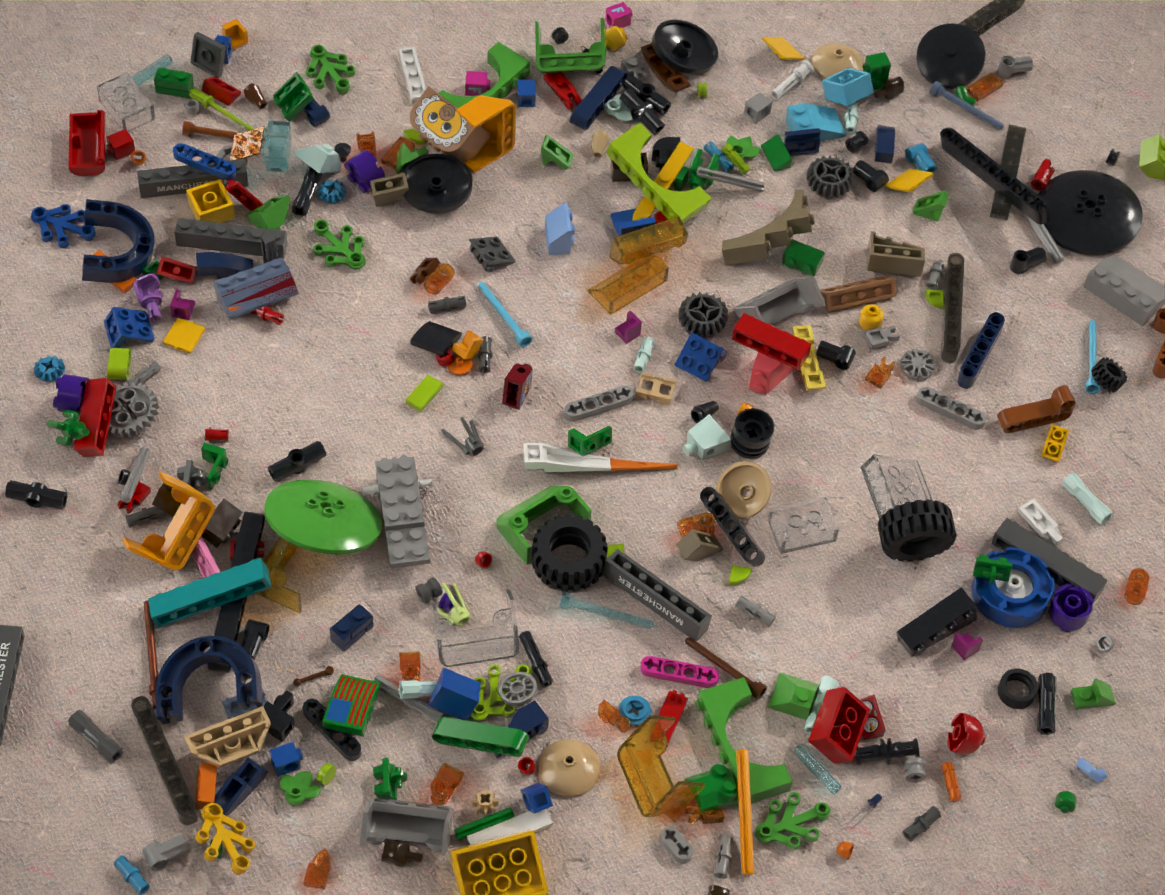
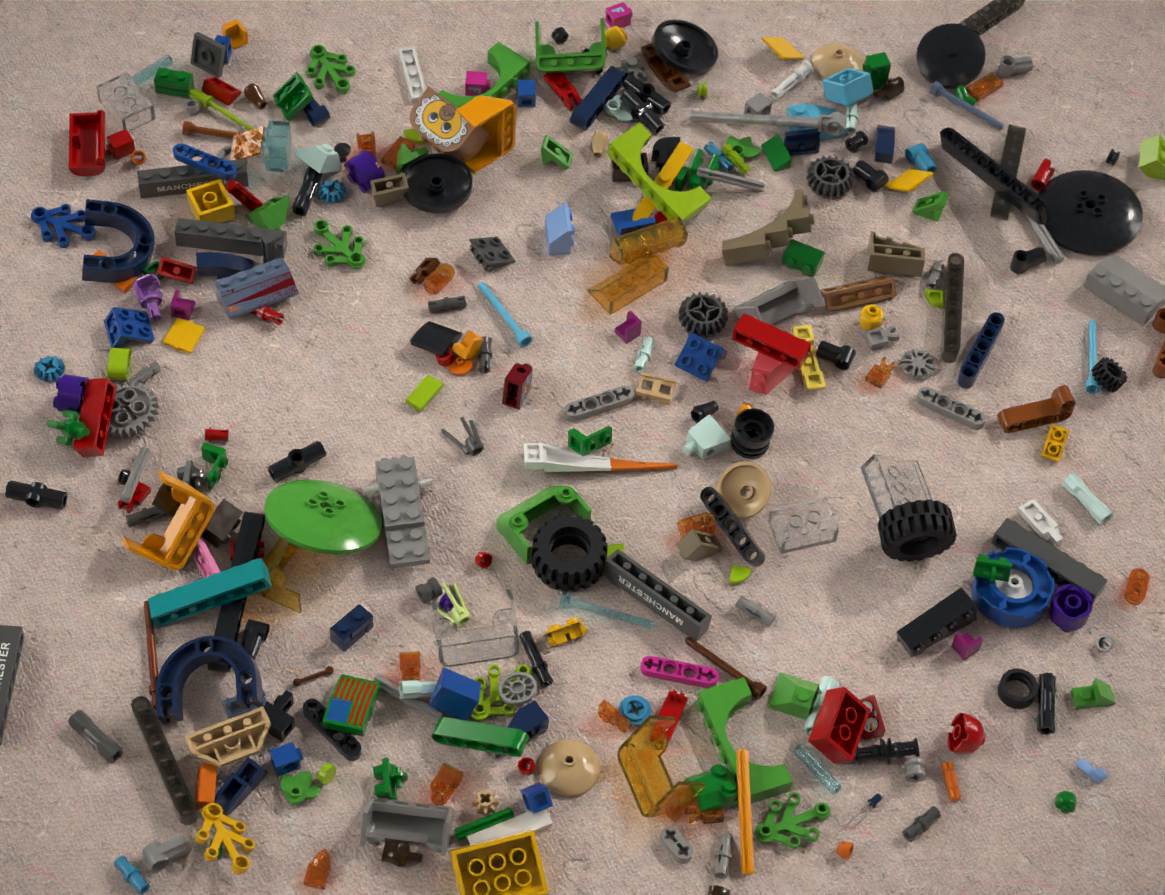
none -> yellow hinge [544,617,587,647]
none -> flat silver piece [690,111,846,136]

